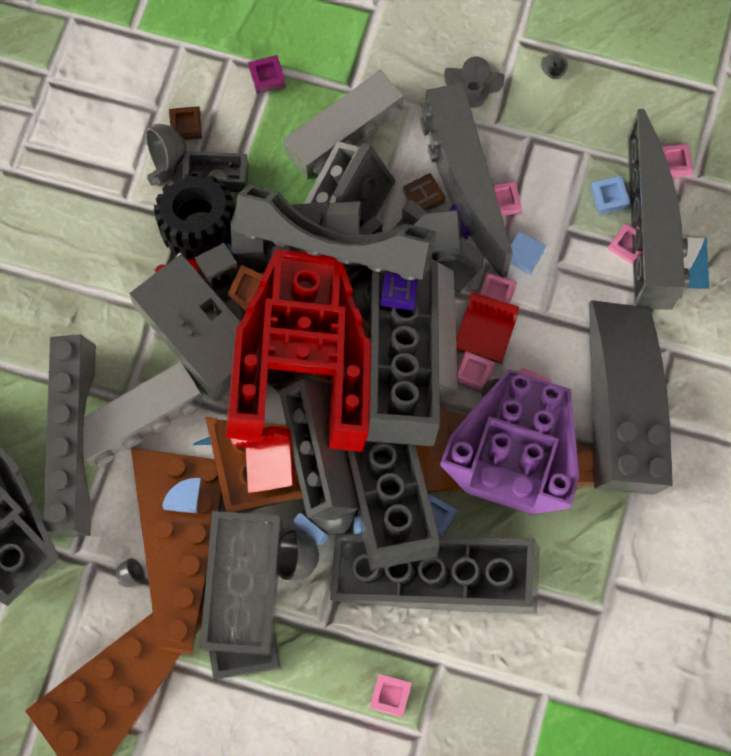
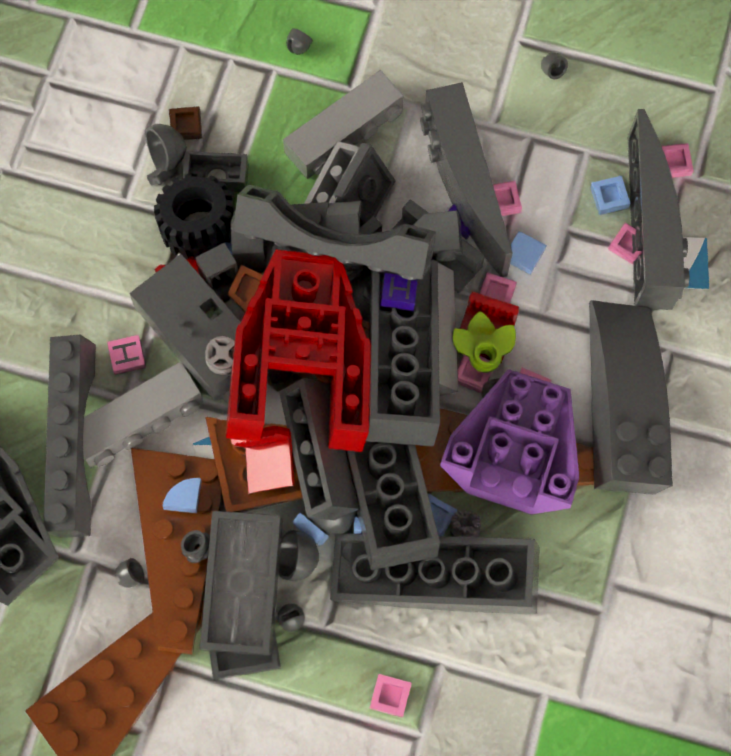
magenta plate [248,55,286,94] -> none
reddish brown tile [403,173,446,211] -> none
dark grey plate [444,56,505,108] -> none
none -> bright pink tile [107,335,146,375]
none -> dark grey plate [181,530,210,563]
none -> light grey wheel [205,336,235,375]
none -> dark grey hinge [278,603,305,632]
none -> dark grey hinge [286,28,313,55]
none -> light grey bush [450,510,481,537]
none -> lime plate [453,311,516,373]

